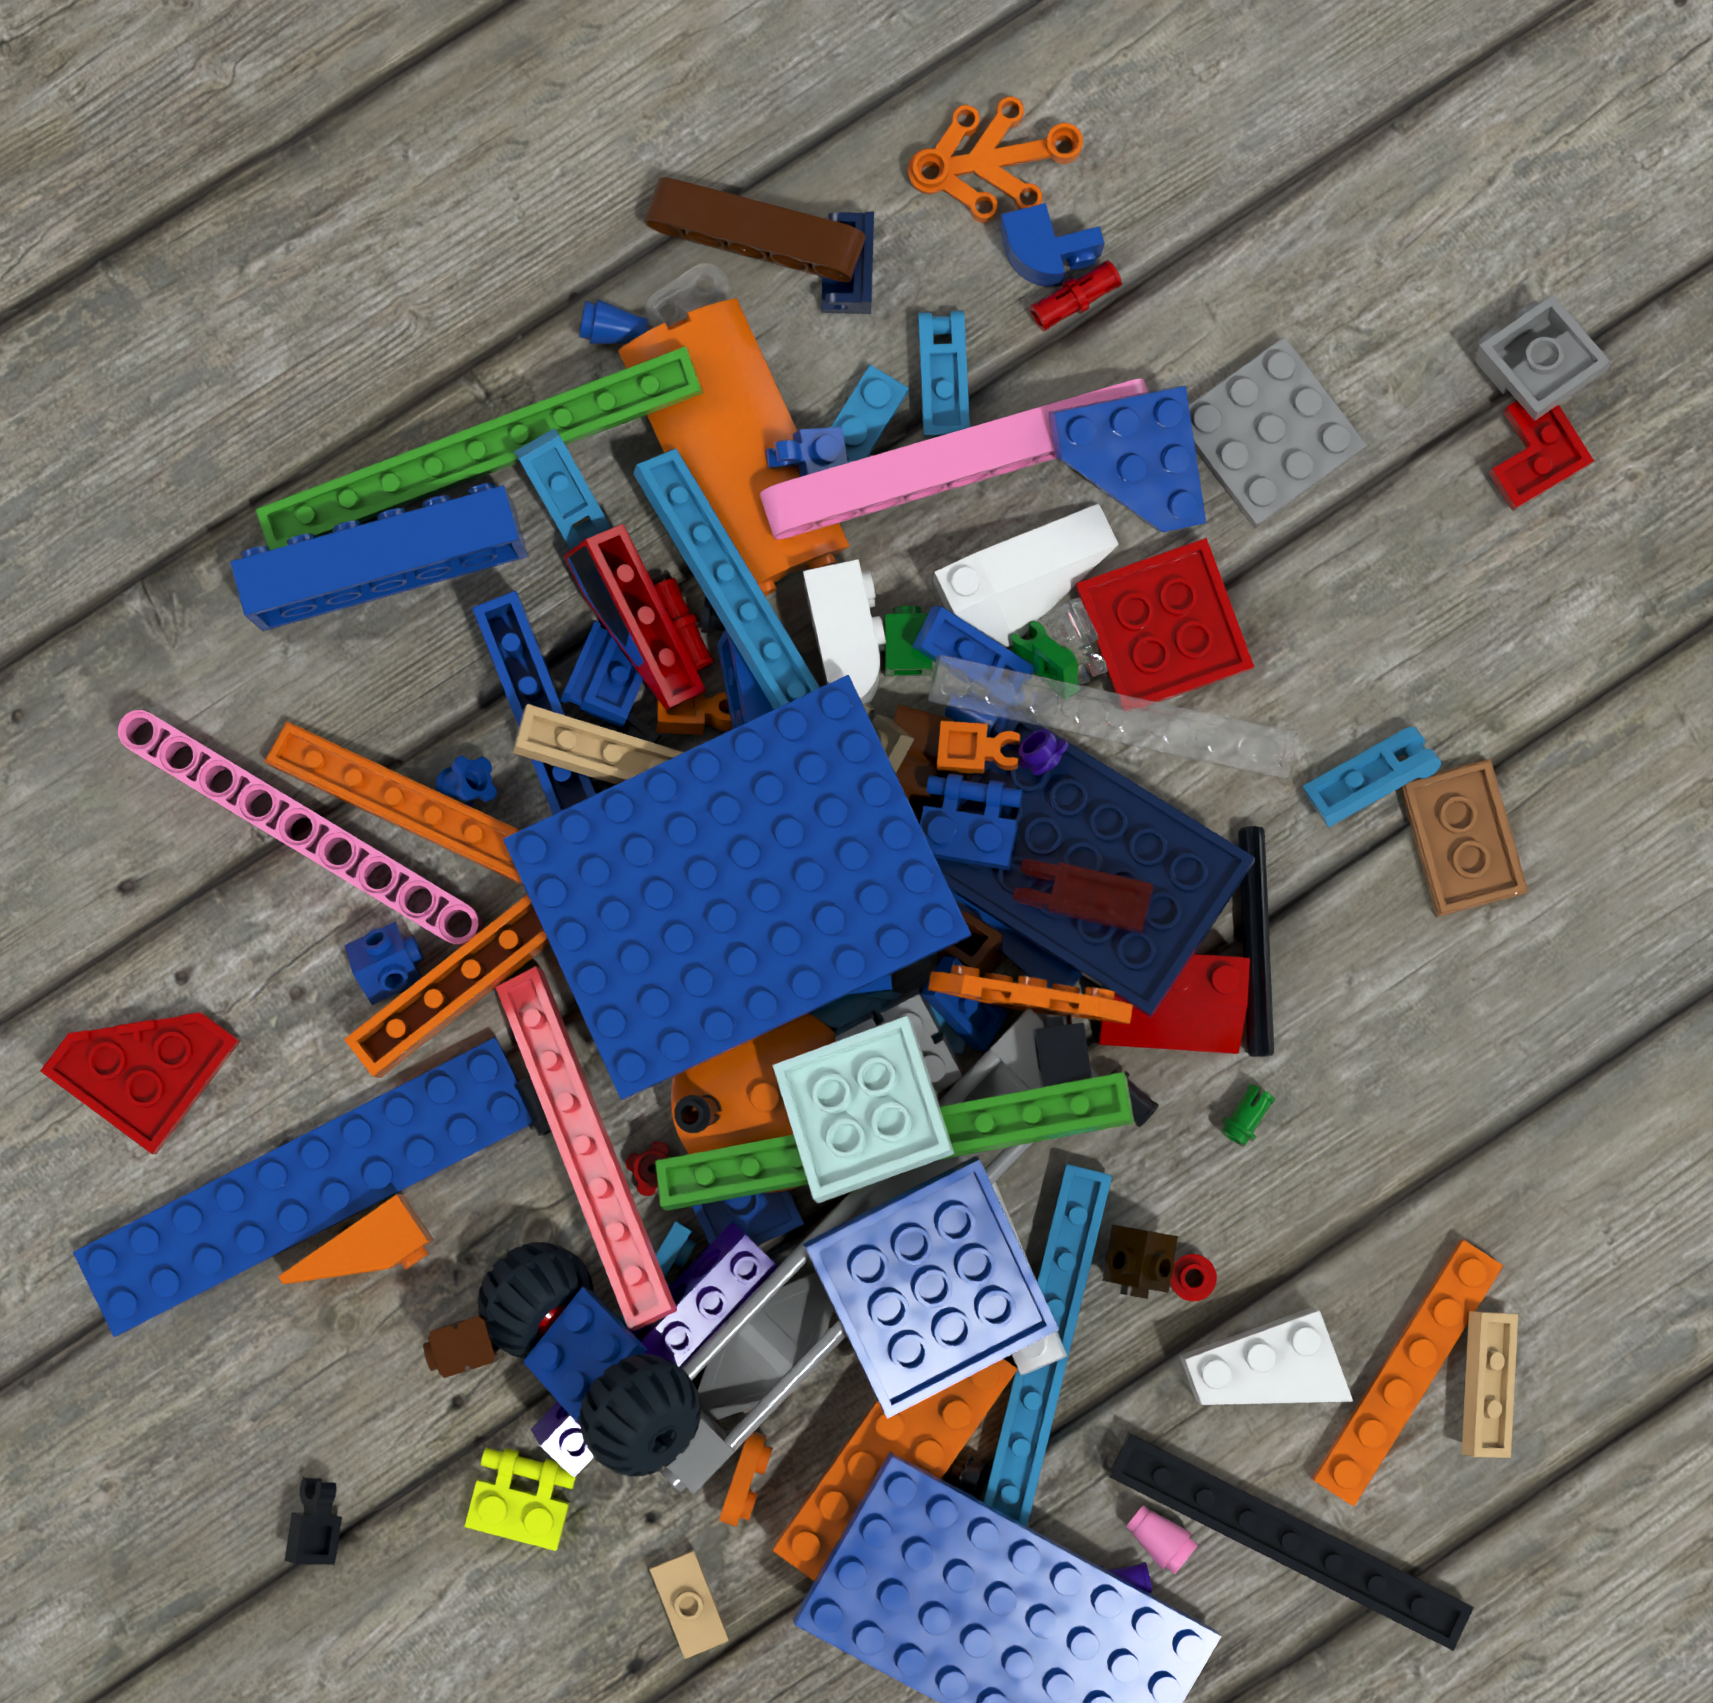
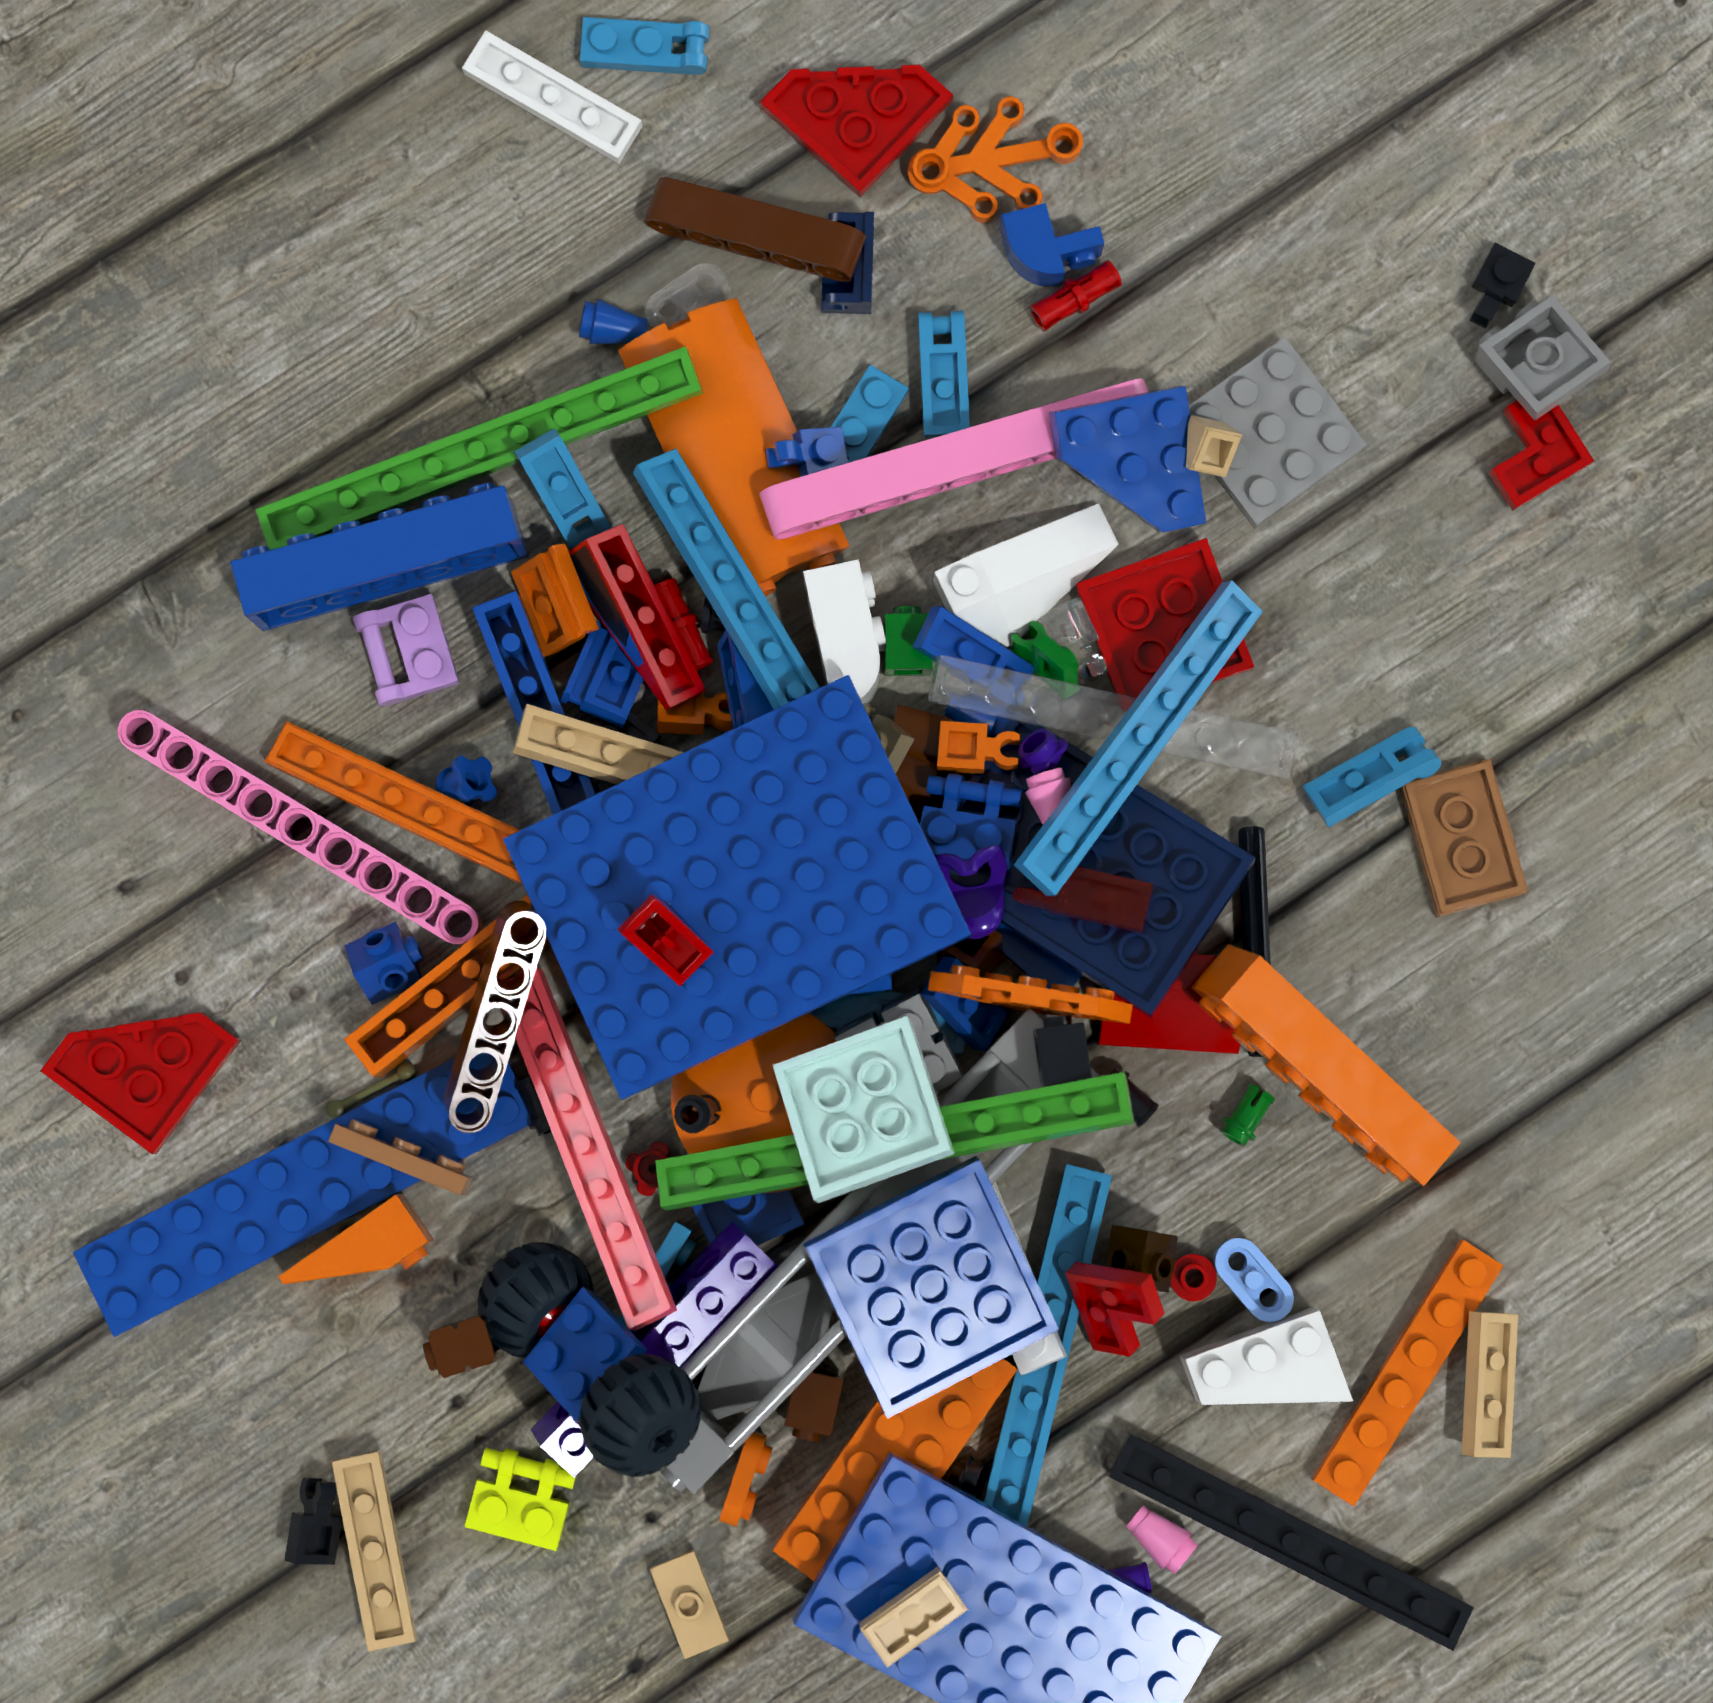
none -> olive hinge [325,1063,416,1118]
none -> medium nougat plate [328,1119,474,1196]
none -> tan plate [332,1450,418,1652]
none -> lavender plate [353,594,460,707]
none -> beam [444,900,547,1133]
none -> white plate [462,30,643,164]
none -> orange plate [511,543,599,657]
none -> dark azure plate [580,17,710,75]
none -> red slope [617,894,714,986]
none -> red plate [760,65,953,198]
none -> reddish brown brick [784,1369,844,1442]
none -> tan plate [858,1566,968,1667]
none -> dark purple piece [935,845,1007,939]
none -> dark azure plate [1014,580,1263,896]
none -> bright pink cone [1025,768,1071,825]
none -> red plate [1065,1262,1165,1357]
none -> tan slope [1186,415,1243,477]
none -> orange brick [1191,944,1461,1186]
none -> light blue plate [1213,1238,1294,1322]
none -> black plate [1469,242,1536,329]

